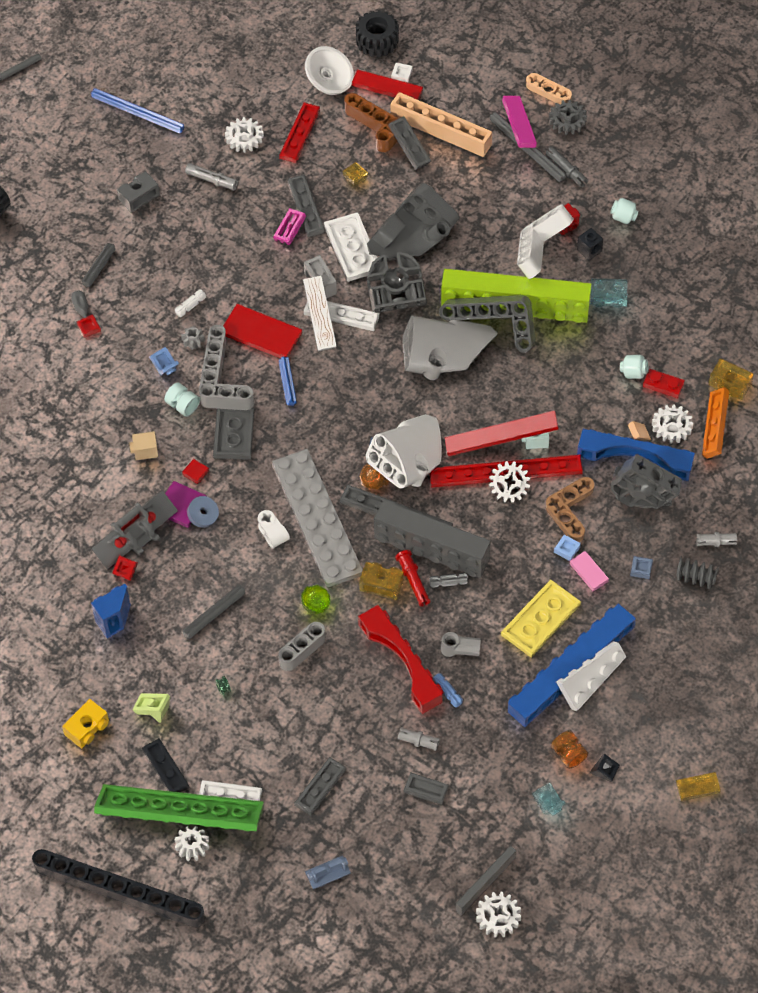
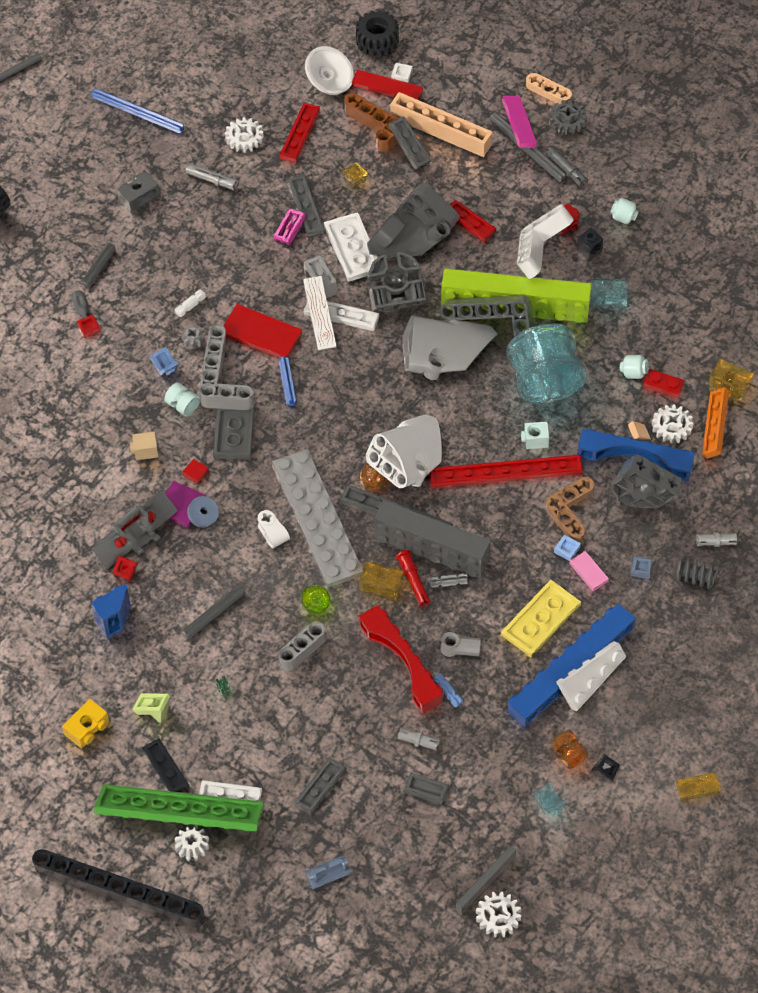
tile [445,410,559,456] -> none
white gear [489,461,530,503] -> none
none -> red tile [450,200,496,243]
none -> clear light blue wheel [506,324,587,404]

